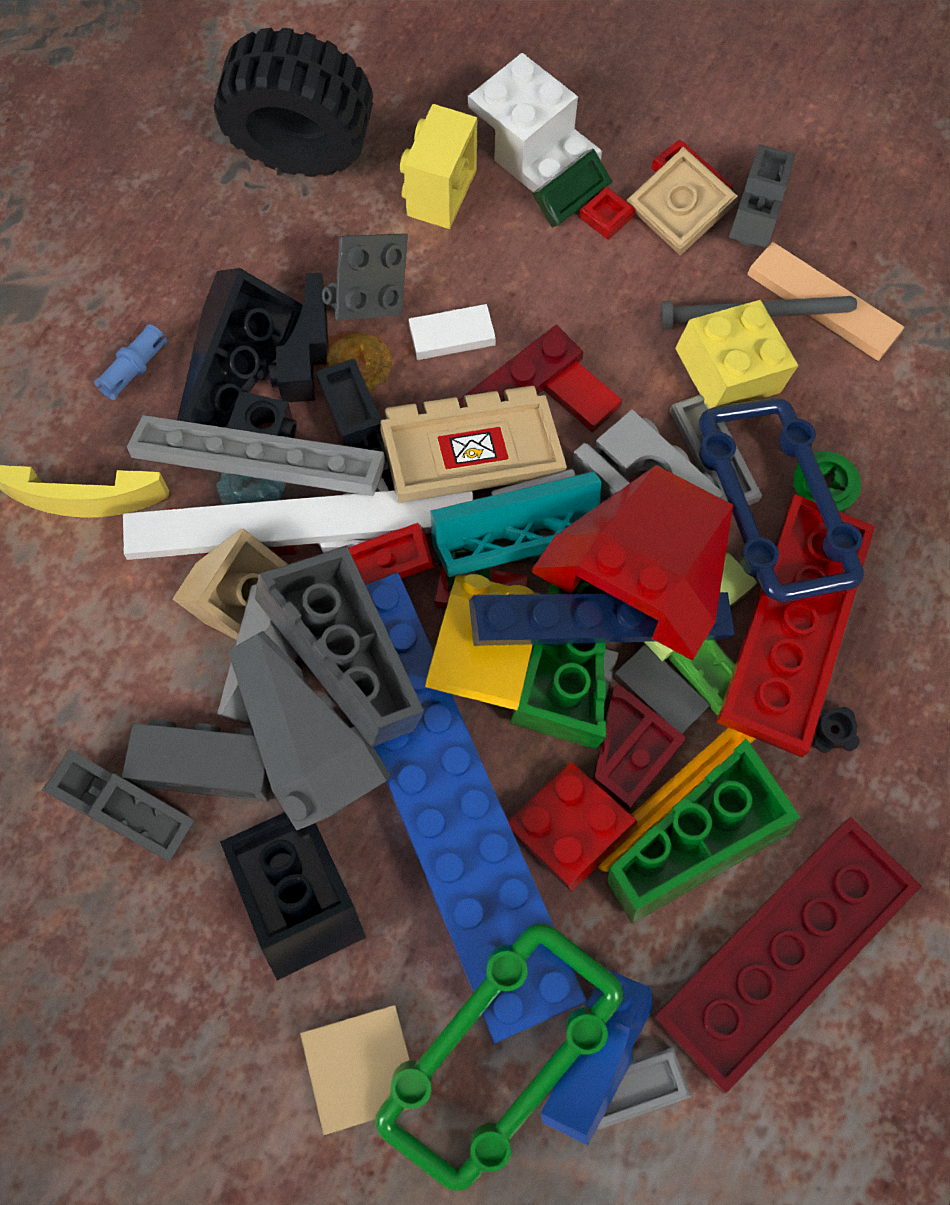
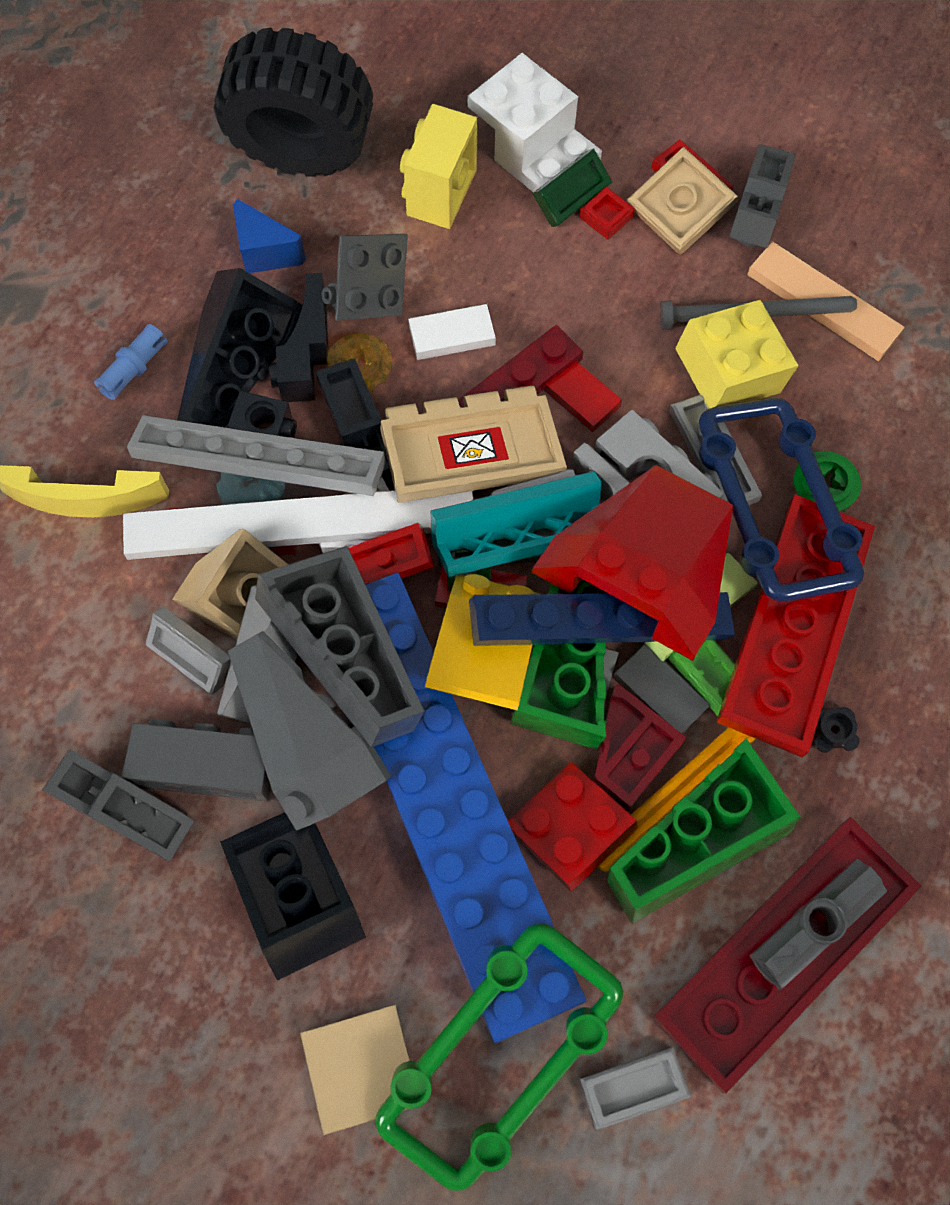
blue slope [541,969,653,1145] -> none
none -> light grey tile [145,607,231,695]
none -> blue slope [233,199,306,273]
none -> dark grey piece [750,859,887,990]

